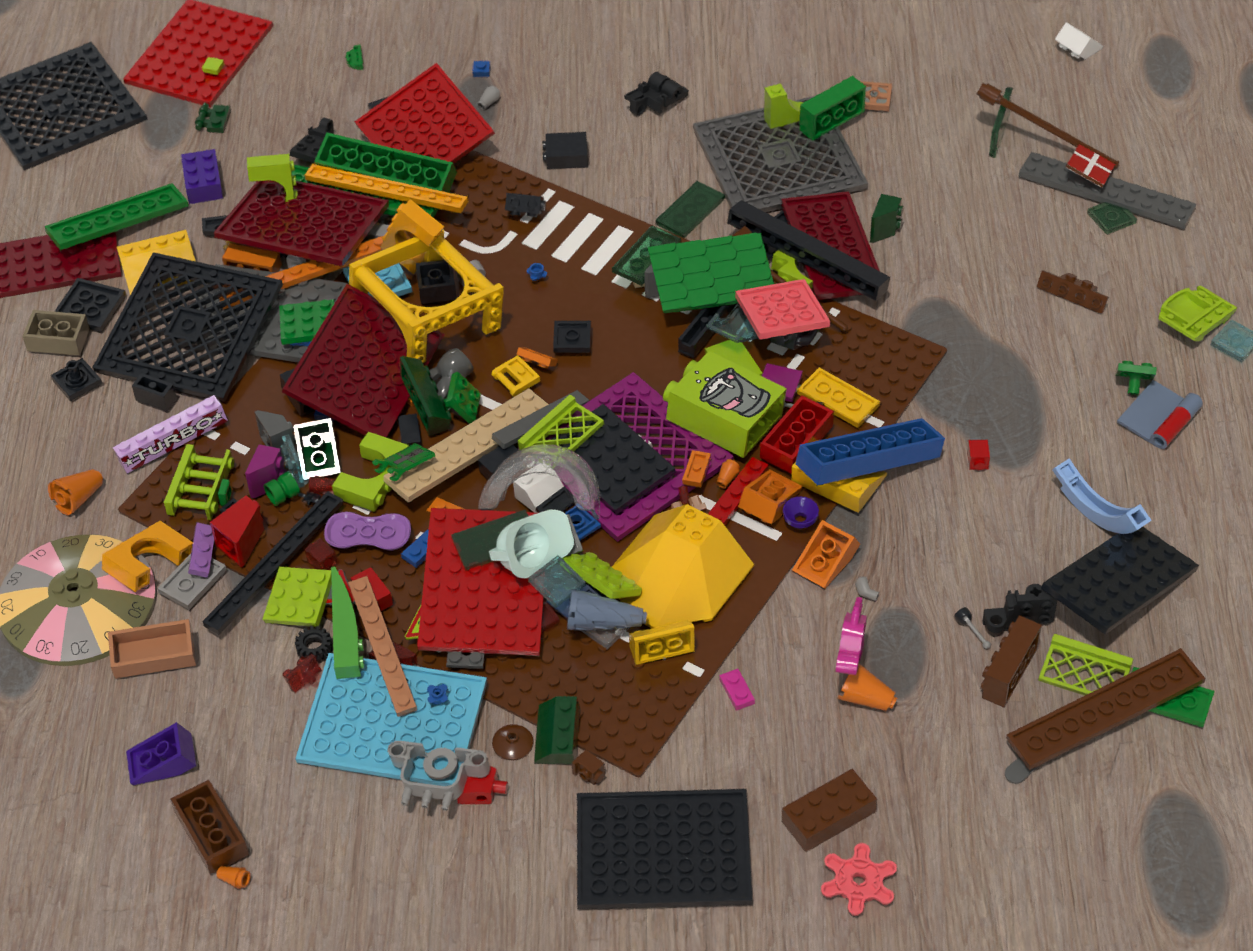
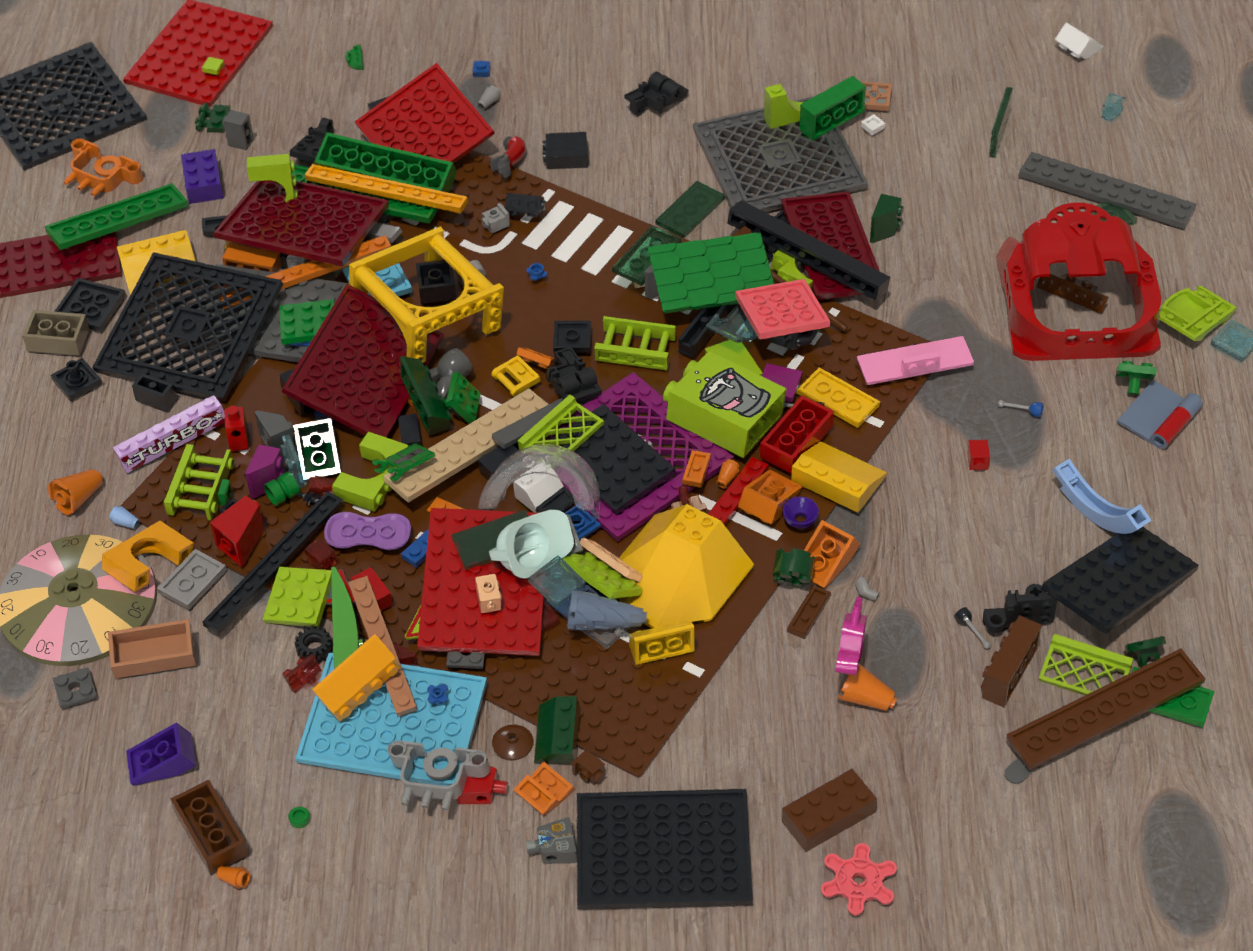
medium lavender plate [188,523,214,578] -> none
light orange arch [380,199,444,274] -> none
dark pink plate [719,669,755,711] -> none
blue brick [795,418,945,485] -> none
flag [976,83,1119,187] -> none
none -> dark grey piece [52,667,97,708]
none -> orange piece [64,139,143,196]
none -> light blue cone [109,506,140,530]
none -> dark grey brick [223,110,254,150]
none -> red torso [224,406,249,452]
none -> green tile [288,806,310,829]
none -> light orange slope [312,634,402,722]
none -> light nougat head [475,574,502,613]
none -> light grey brick [481,203,510,234]
none -> piece [490,136,526,178]
none -> orange slope [514,762,575,816]
none -> dark grey torso [526,817,577,864]
none -> black plate [546,347,602,403]
none -> light nougat tile [580,538,643,582]
none -> lime fence [594,316,676,370]
none -> dark green brick [772,548,815,588]
none -> reddish brown tile [787,585,831,639]
none -> bright pink bracket [857,336,974,385]
none -> white plate [861,114,885,135]
none -> red piece [996,202,1161,361]
none -> hinge [997,400,1044,418]
none -> clear light blue brick [1101,93,1126,122]
none -> dark green tile [1125,636,1167,668]

